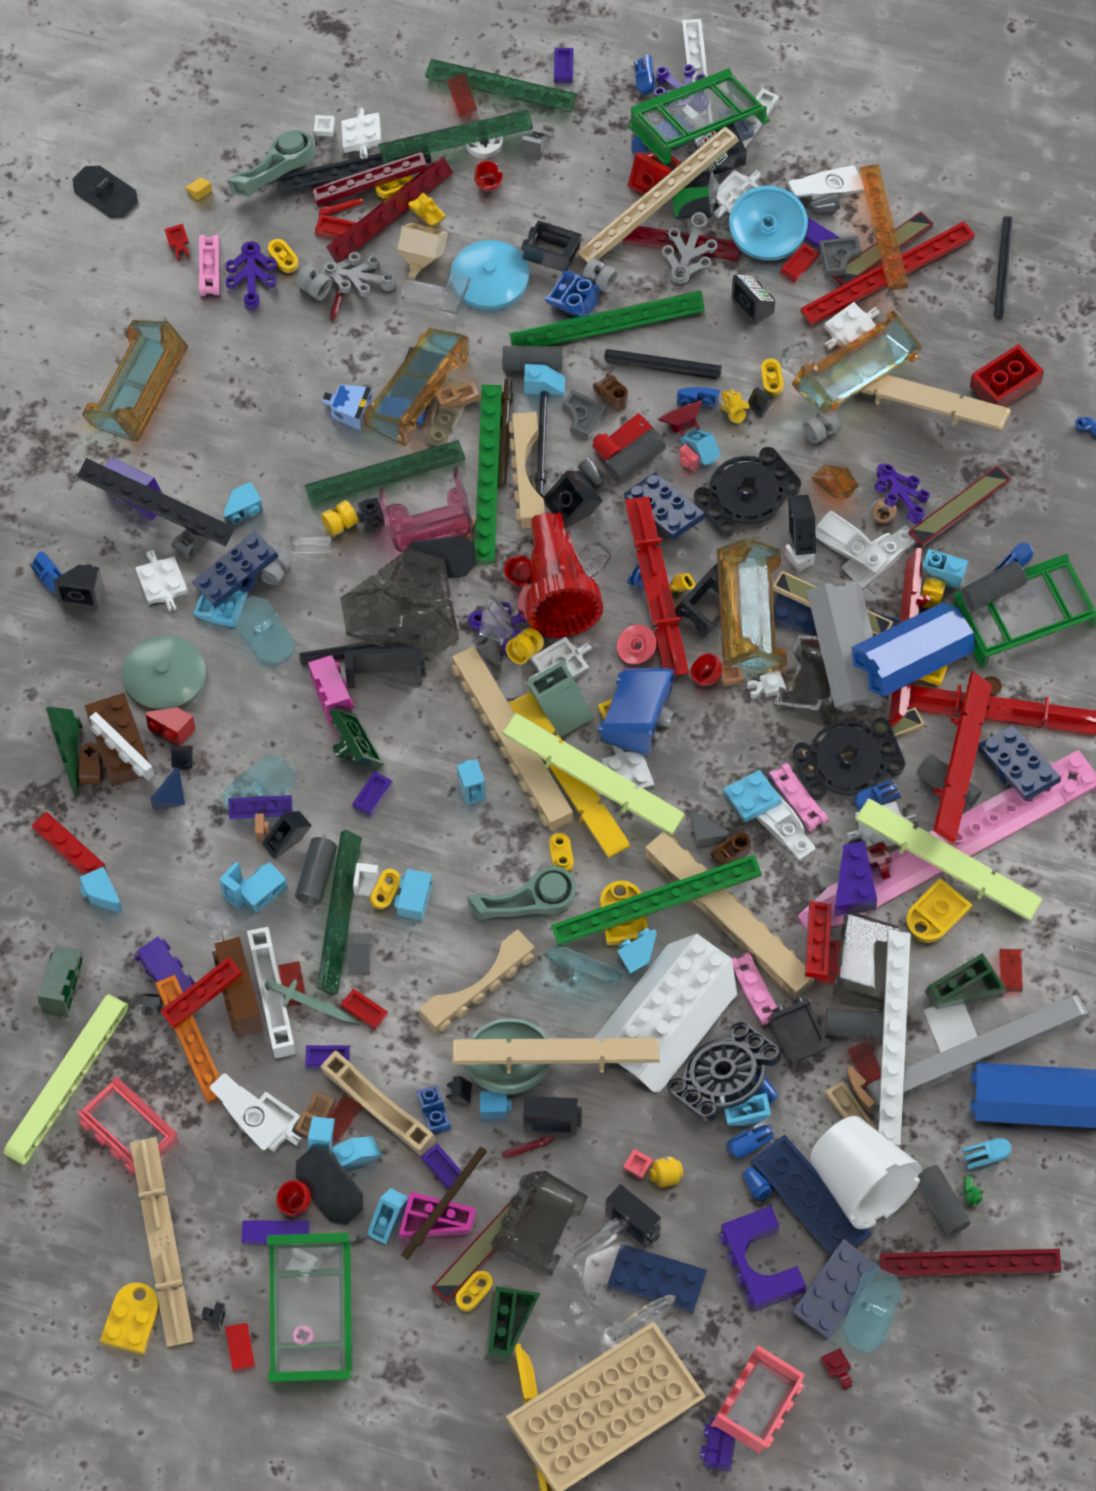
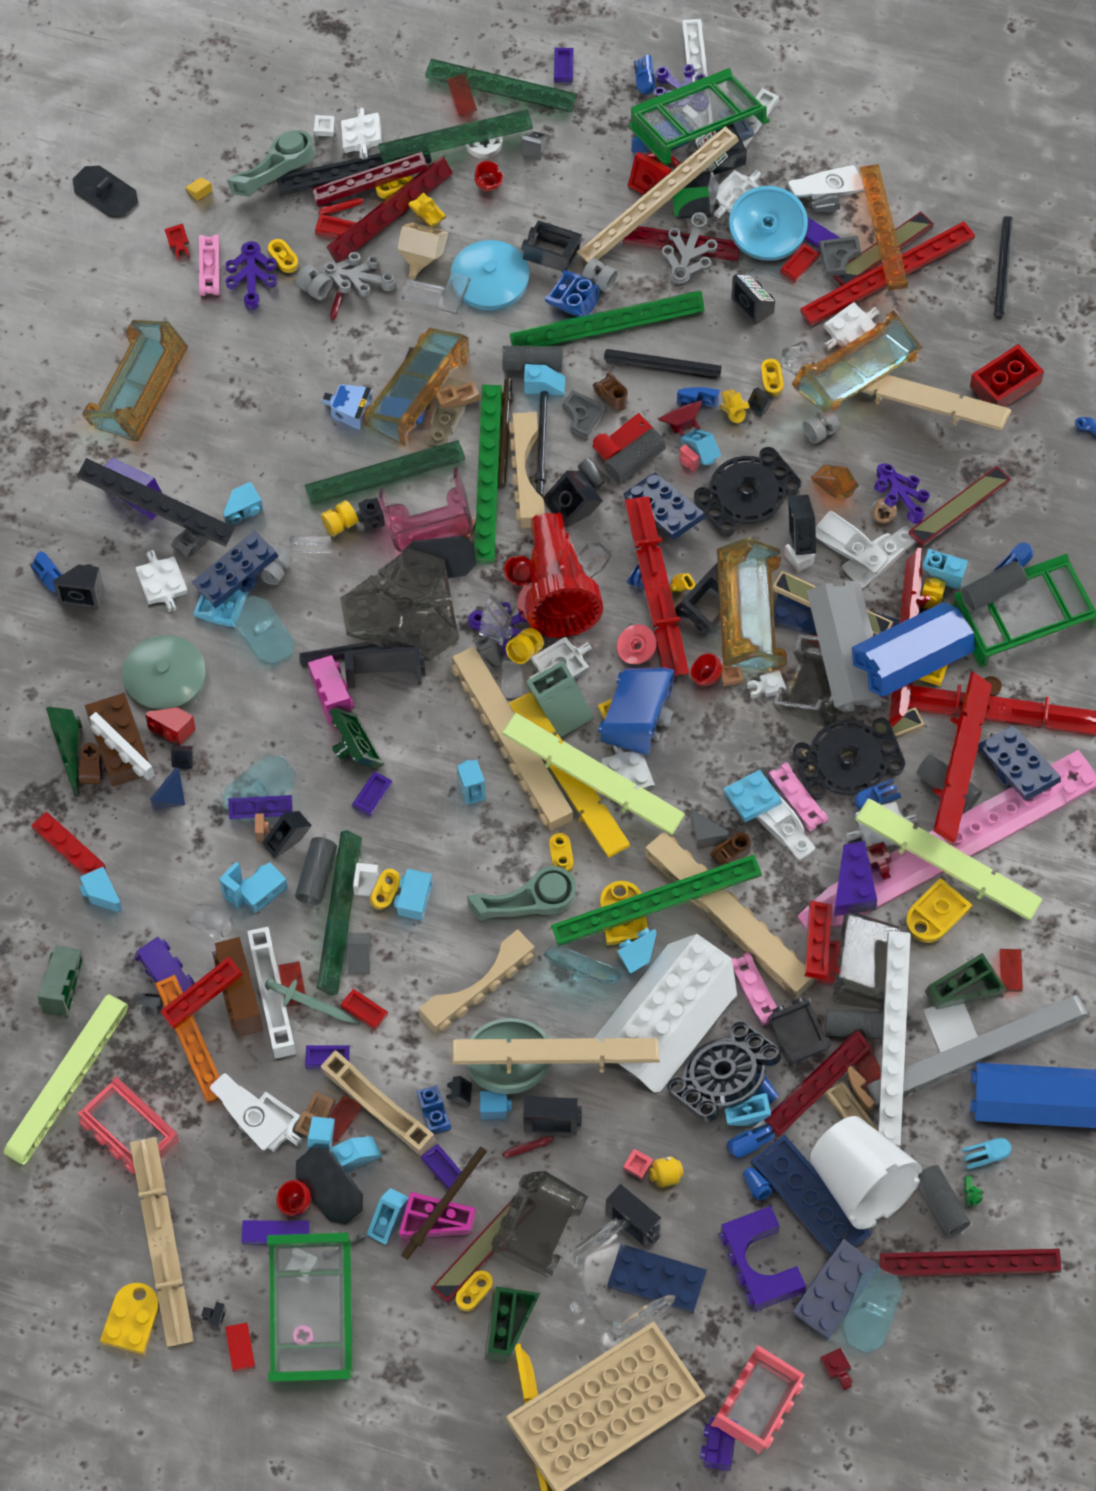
none -> dark red tile [764,1030,872,1137]

